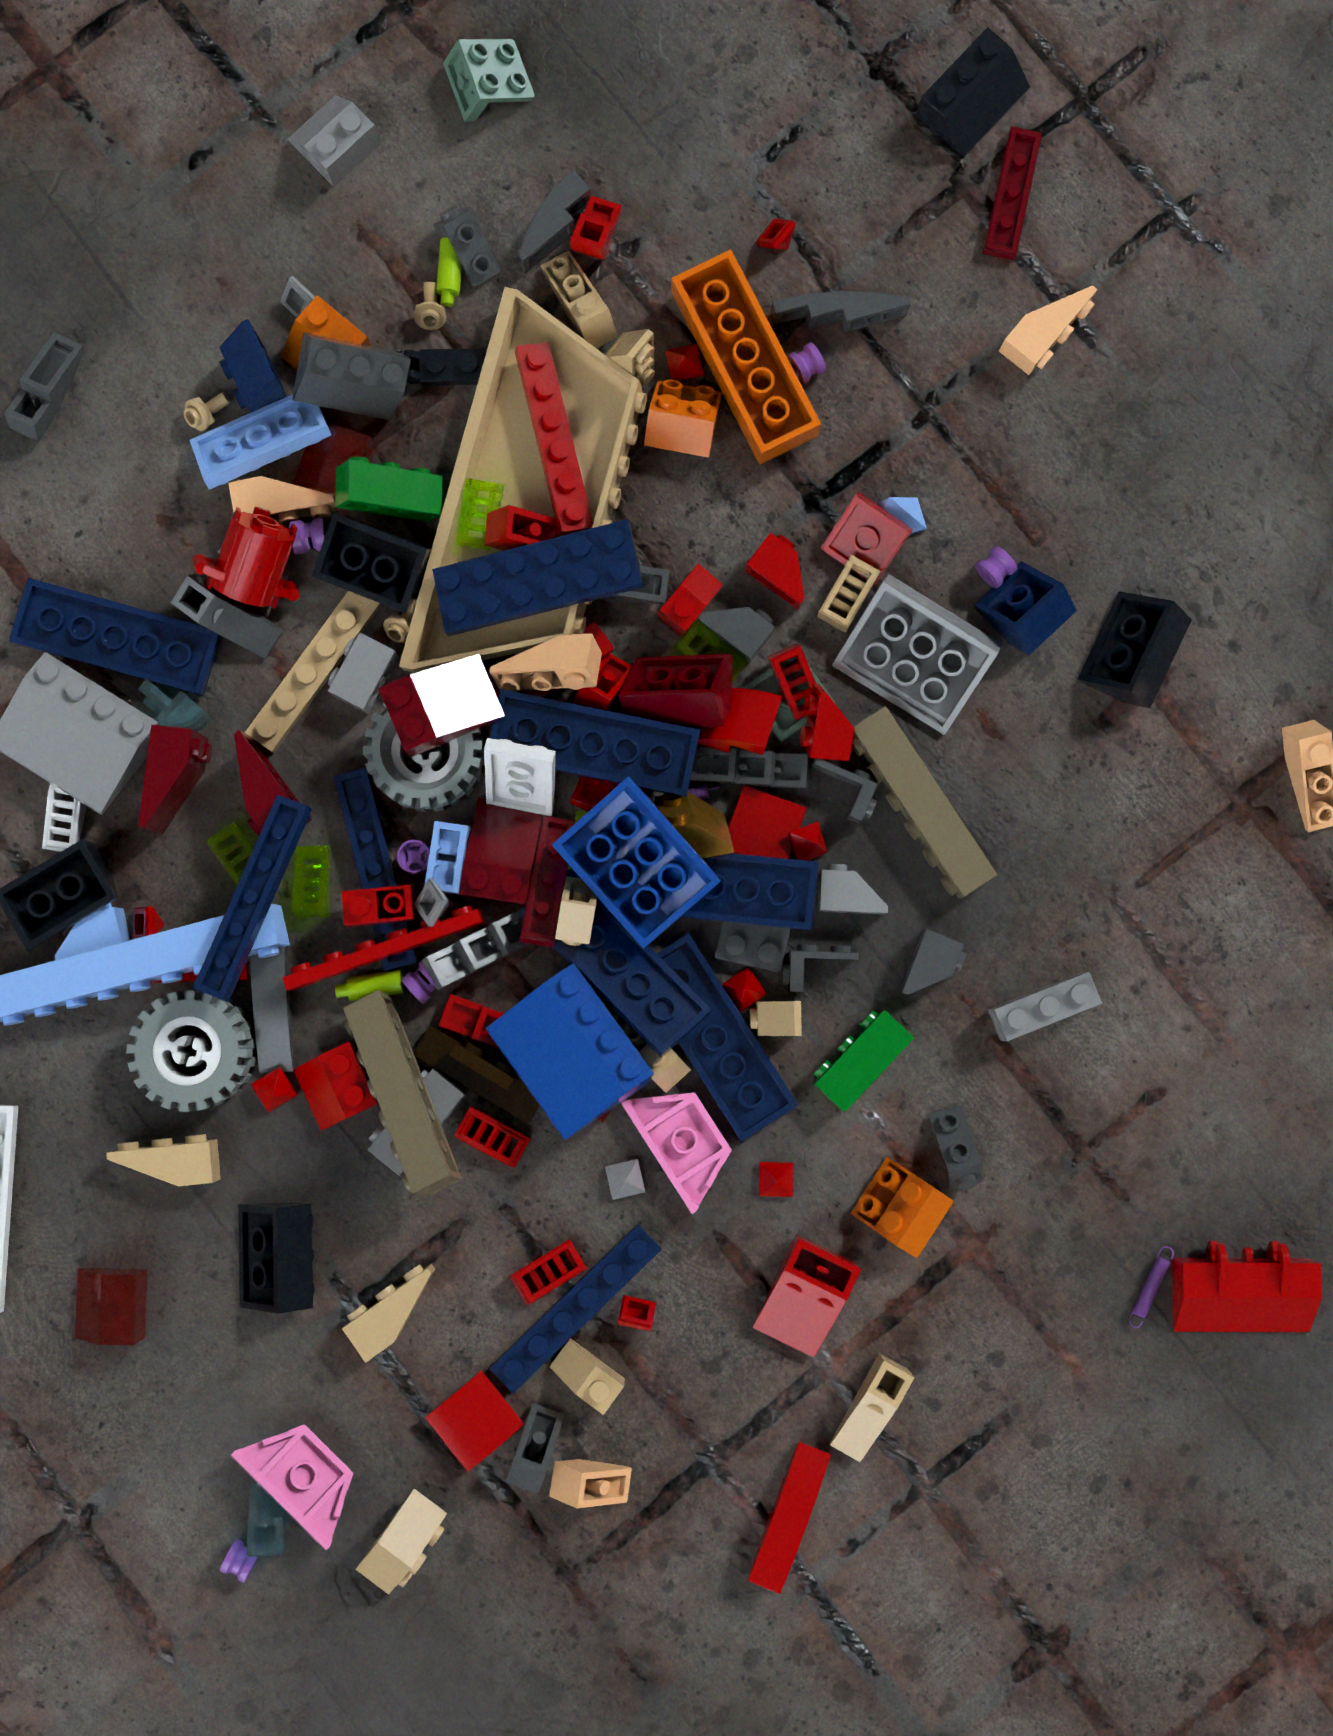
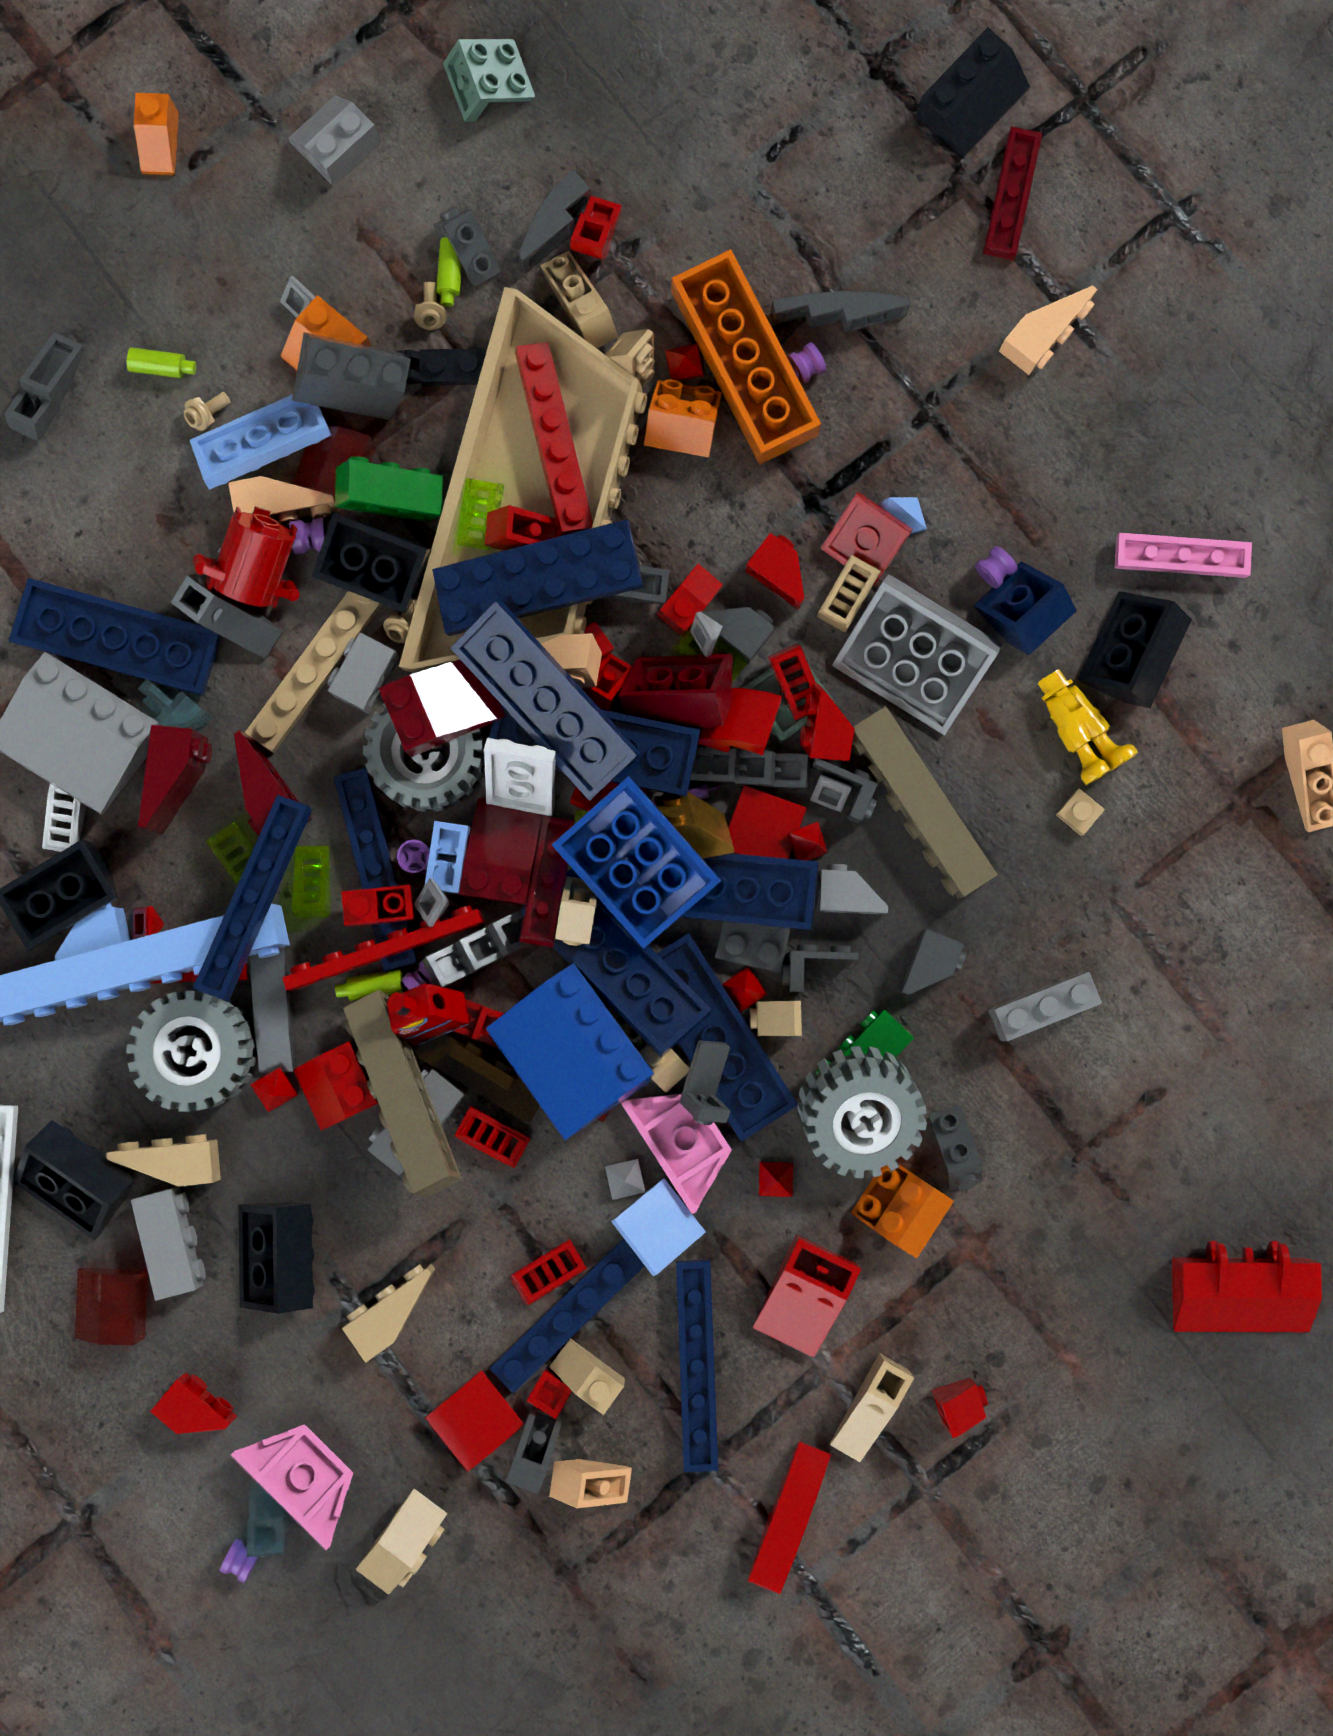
dark blue slope [219,319,287,413] -> none
red slope [617,1295,657,1332] -> none
red slope [755,218,796,250] -> none
medium lavender piece [1129,1246,1174,1328] -> none
none -> black slope [13,1120,135,1240]
none -> lime cylinder [127,347,197,379]
none -> light grey brick [131,1186,206,1301]
none -> orange slope [134,93,179,175]
none -> red slope [150,1373,238,1434]
none -> red torso [387,984,469,1046]
none -> dark blue plate [450,600,640,801]
none -> red plate [527,1369,572,1419]
none -> light blue tile [611,1178,706,1276]
none -> dark blue plate [676,1259,718,1472]
none -> dark grey bracket [679,1040,731,1125]
none -> light grey slope [690,612,723,657]
none -> light grey wheel [798,1046,927,1178]
none -> light grey slope [810,775,852,812]
none -> red slope [932,1377,988,1438]
none -> yellow piece [1037,669,1138,786]
none -> tan plate [1056,788,1105,836]
none -> bright pink plate [1115,533,1252,578]

